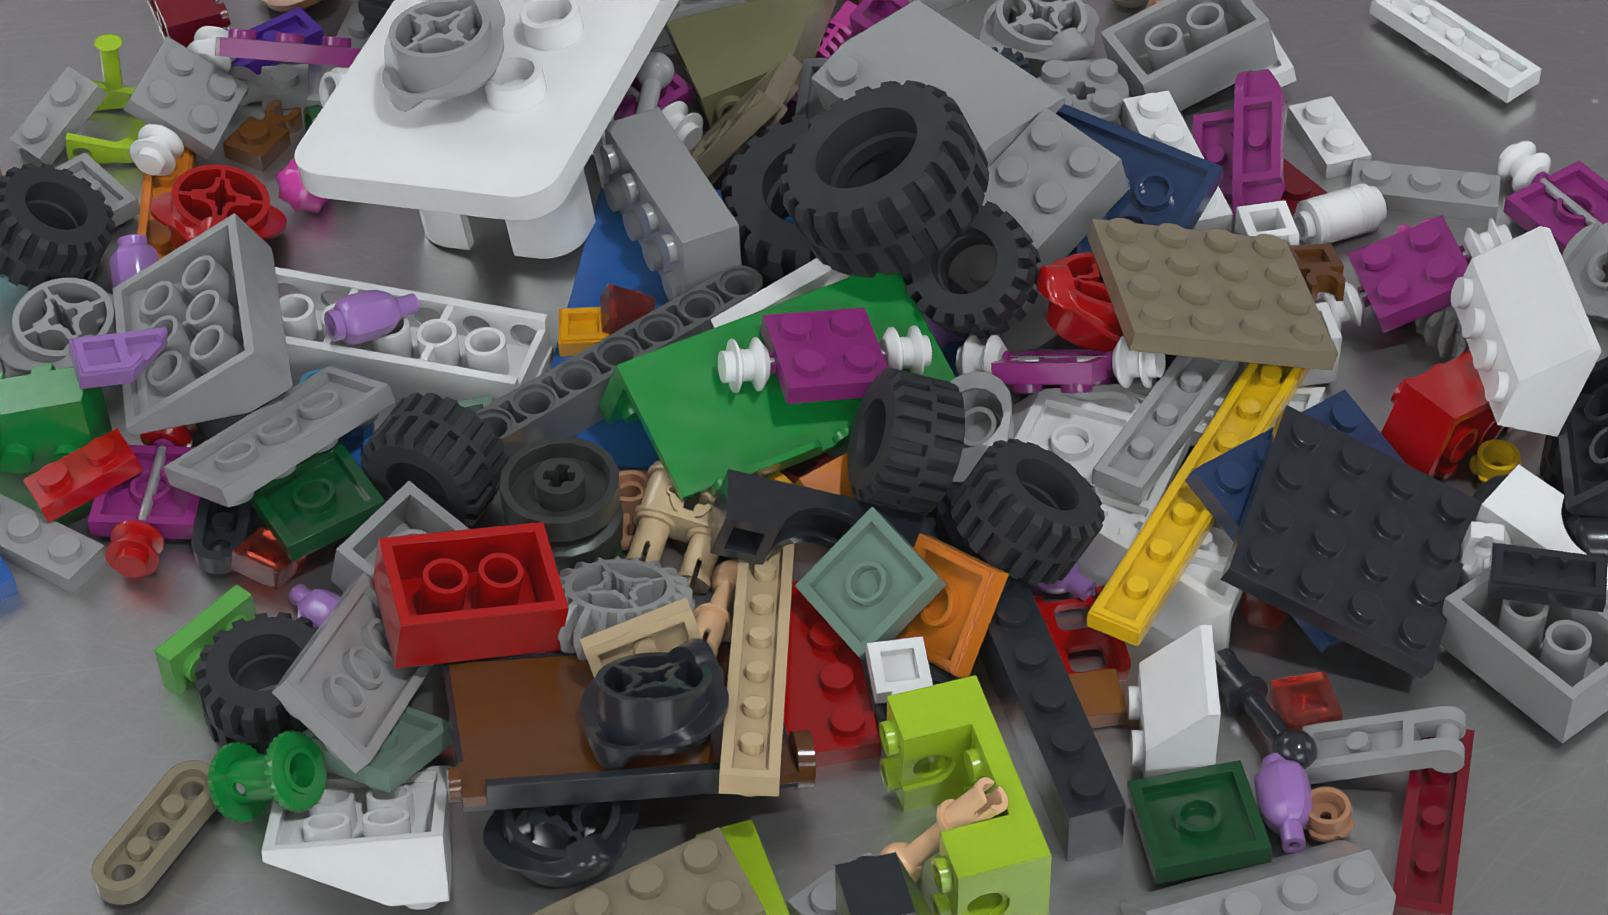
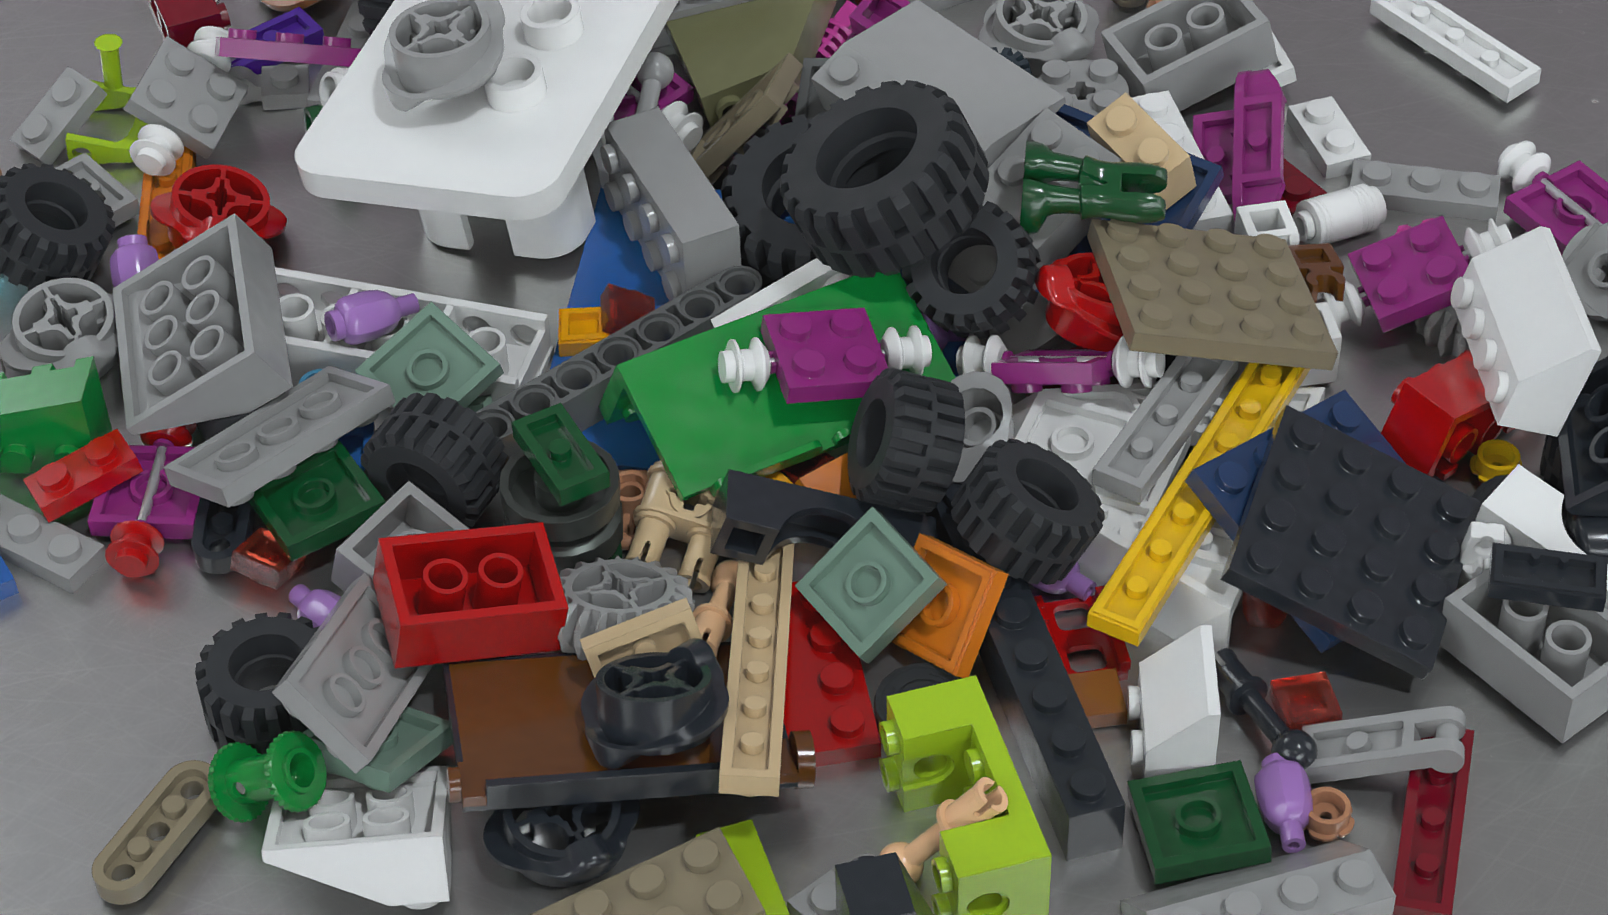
medium lavender tile [68,327,168,389] -> none
bright green plate [154,584,256,697] -> none
reddish brown plate [222,100,303,172] -> none
dark pink piece [275,159,332,214] -> none
white plate [865,636,933,704] -> none
none -> sand green plate [355,302,504,409]
none -> dark green plate [511,403,611,506]
none -> dark green piece [1020,141,1168,235]
none -> tan brick [1087,92,1197,210]

